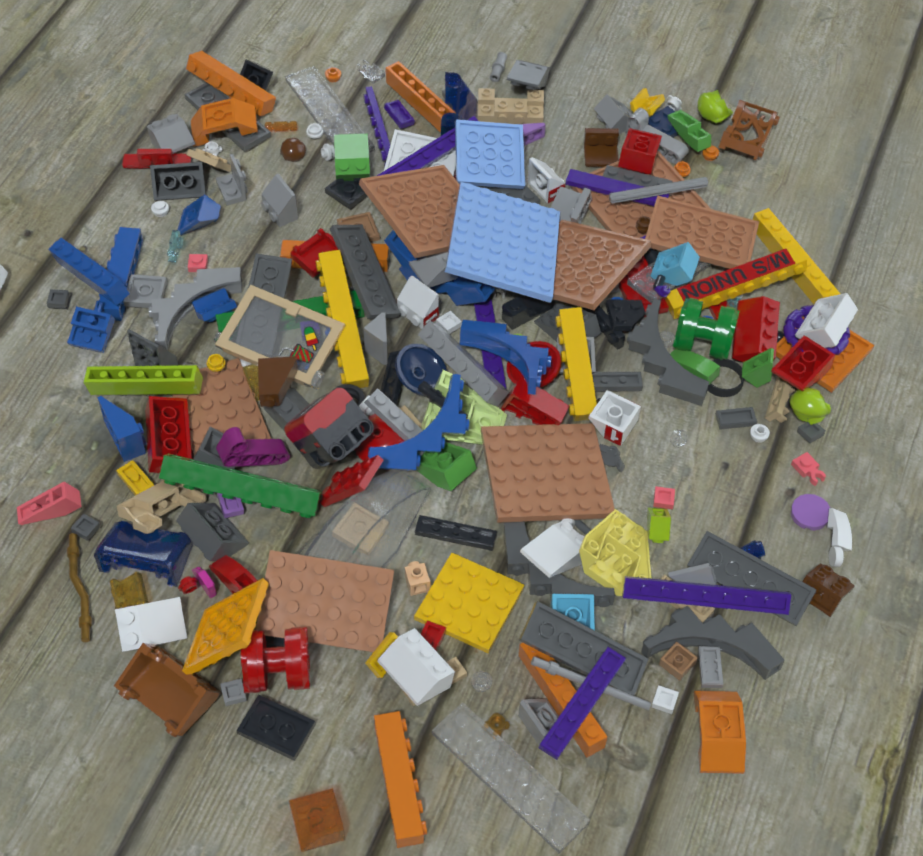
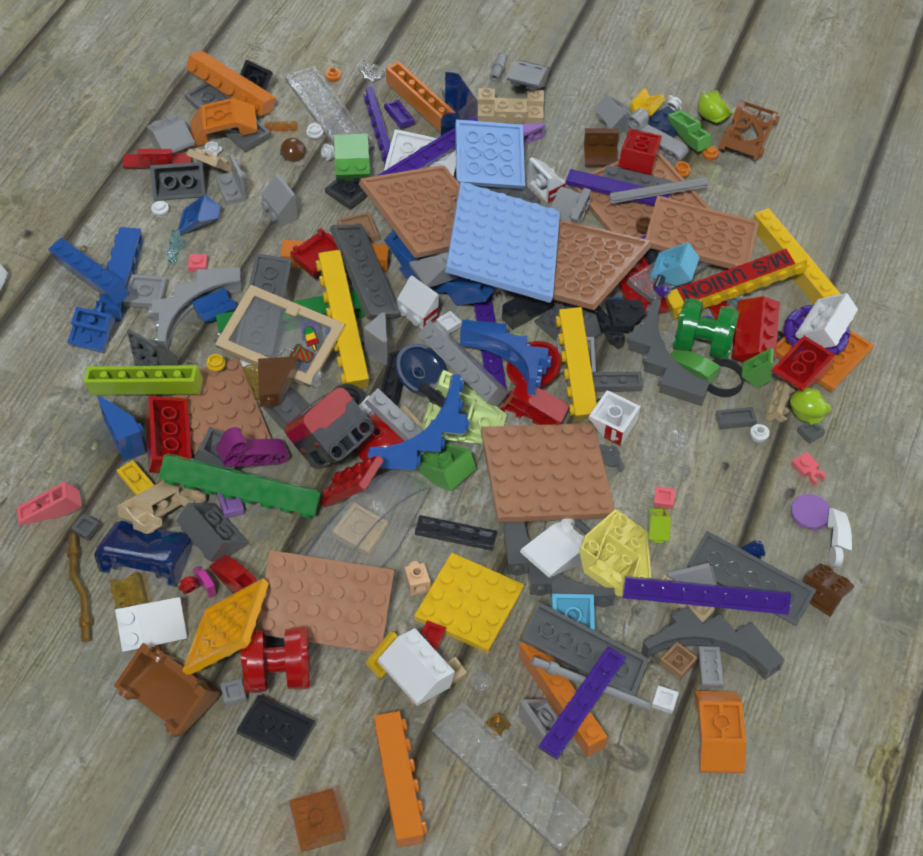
dark grey plate [47,289,69,309] -> none

